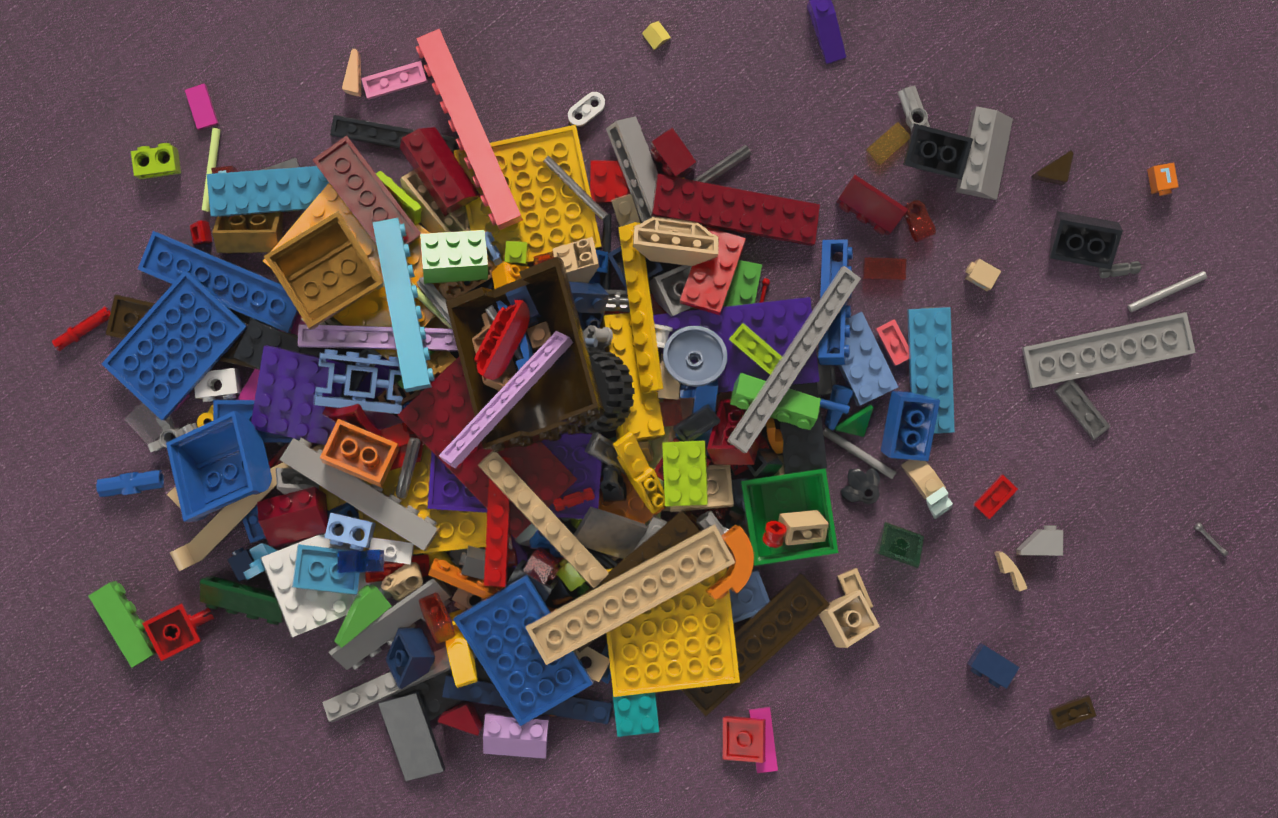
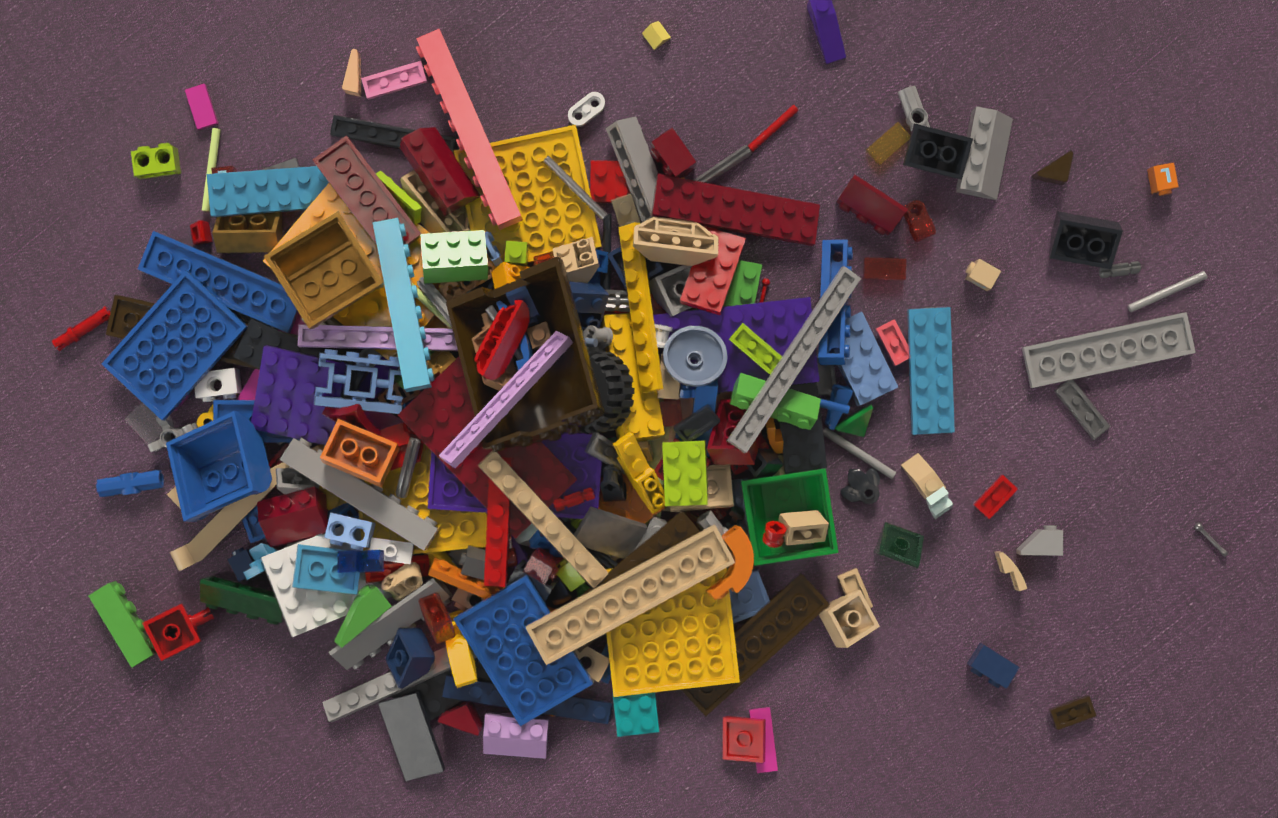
blue slope [881,391,940,461] -> none
none -> red bar [748,105,799,152]

